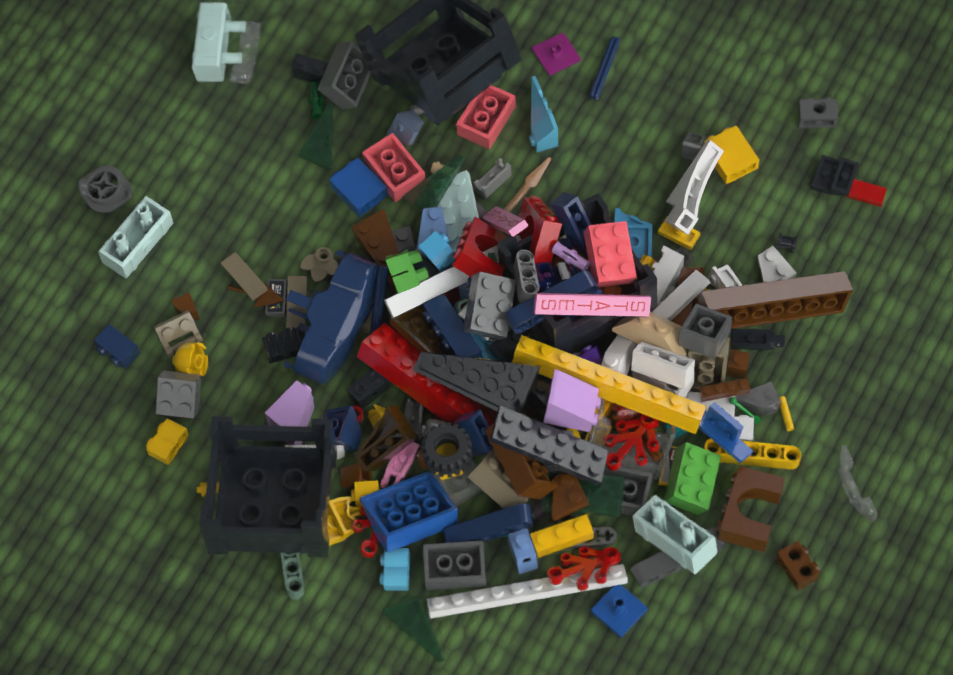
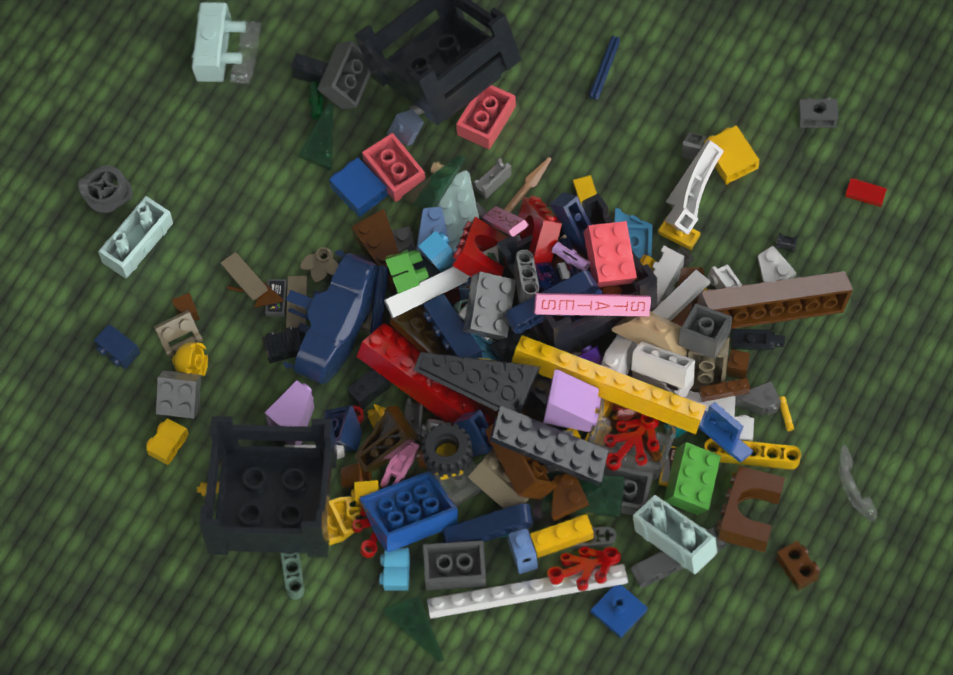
medium azure wedge [529,76,558,152] -> none
magenta piece [532,32,581,76] -> none
green hinge [729,397,760,424] -> none
black slope [811,155,859,196] -> none
none -> yellow tile [573,175,597,205]

